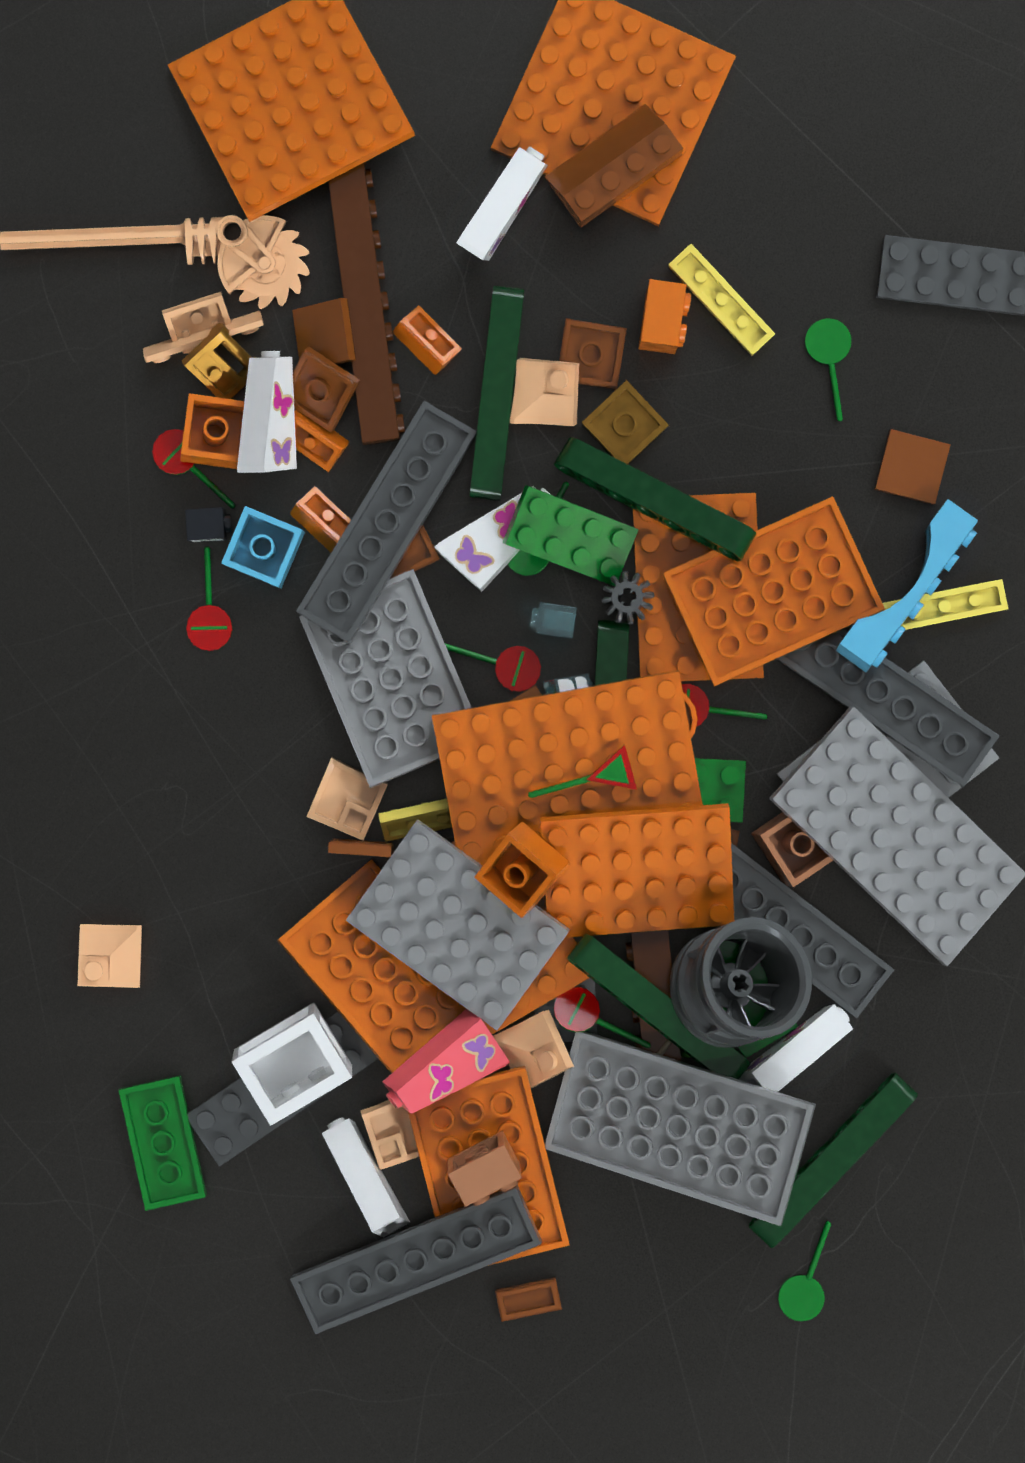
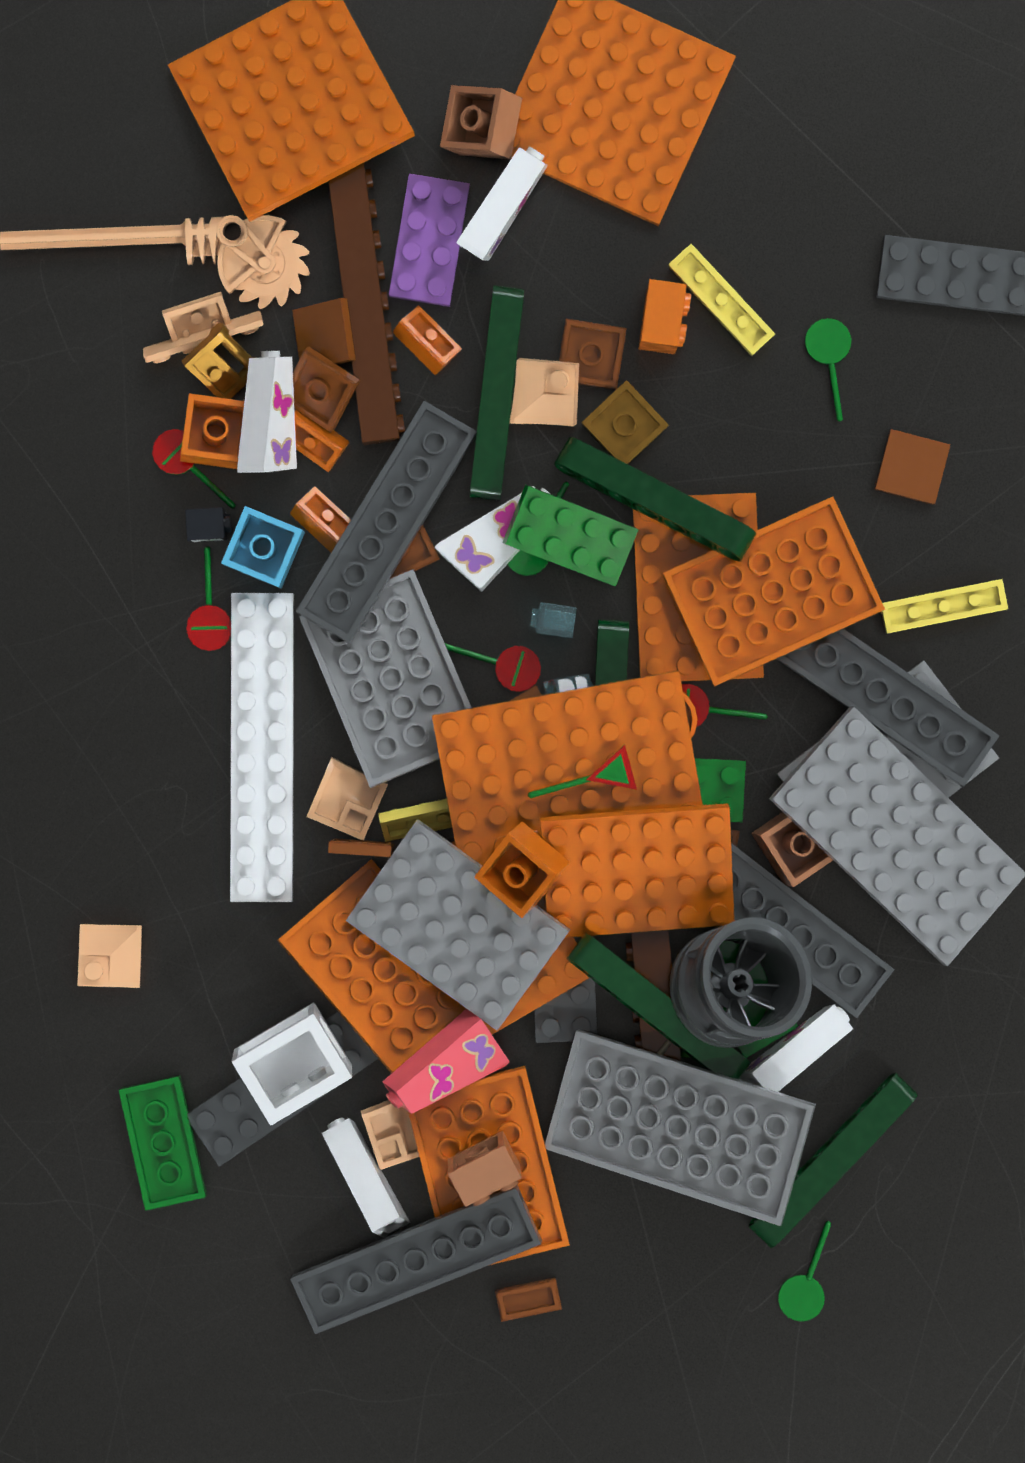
light nougat plate [493,1010,574,1088] -> none
dark orange slope [545,104,683,228] -> none
piece [553,987,651,1048] -> none
dark grey gear [601,571,655,625] -> none
medium azure arch [836,499,978,672] -> none
none -> white plate [230,593,294,902]
none -> medium lavender plate [389,173,470,307]
none -> nougat brick [440,85,522,160]

